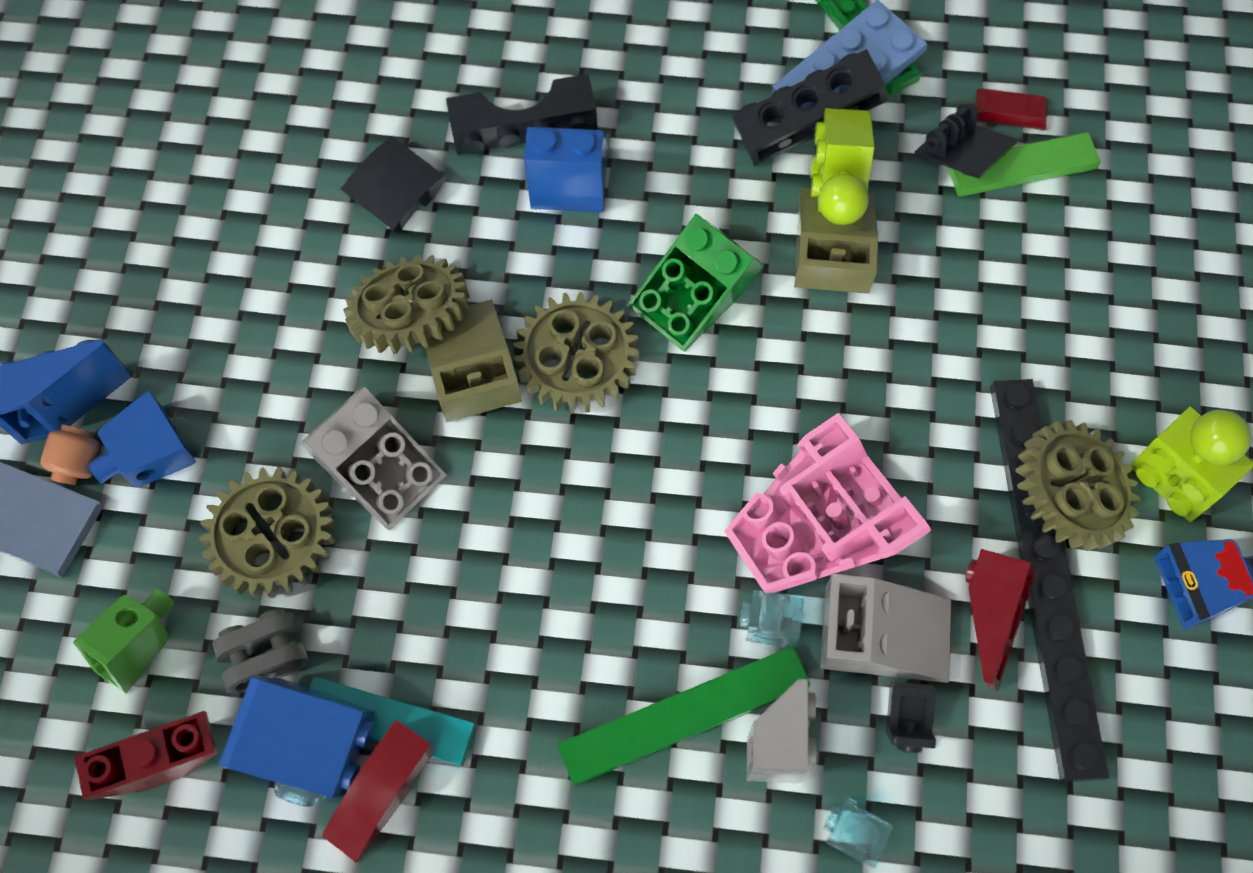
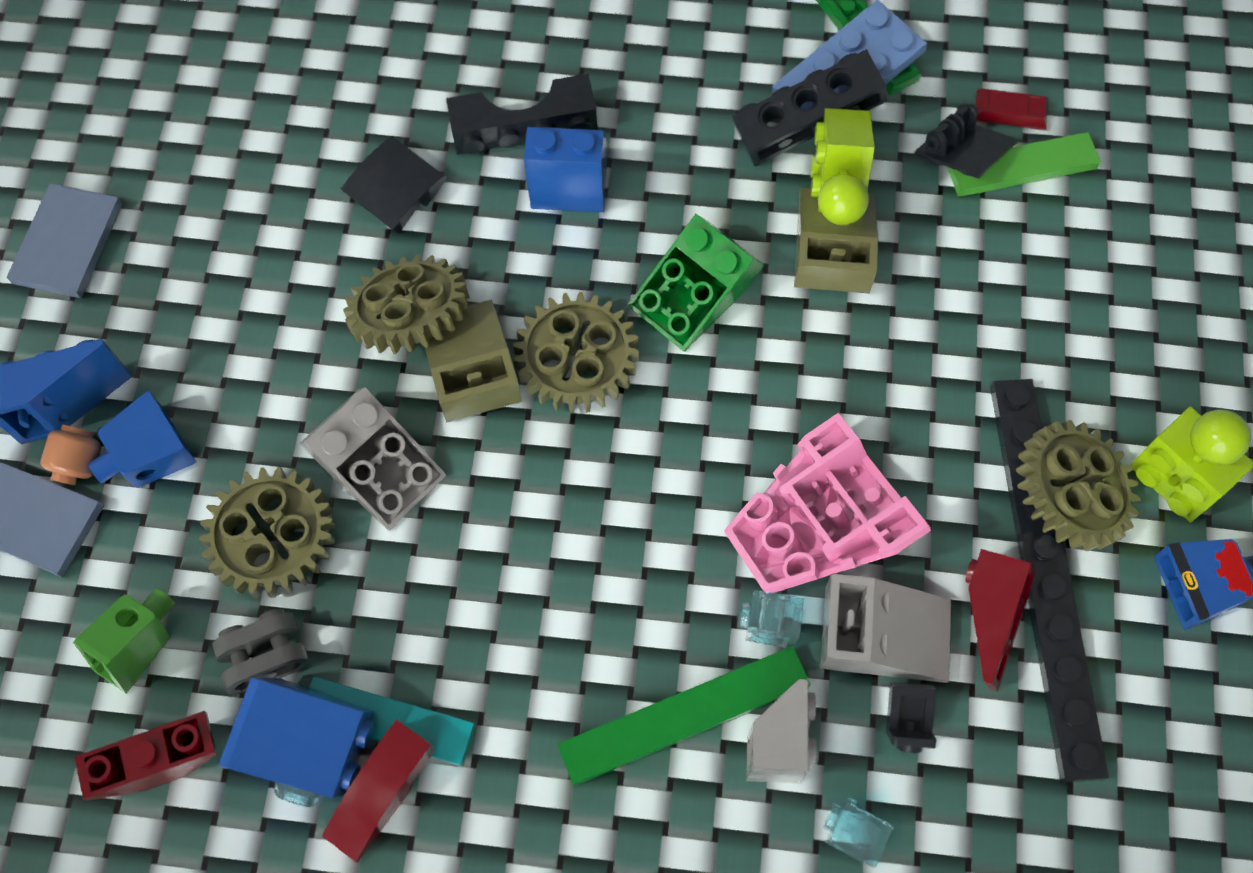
none -> sand blue tile [6,183,122,299]

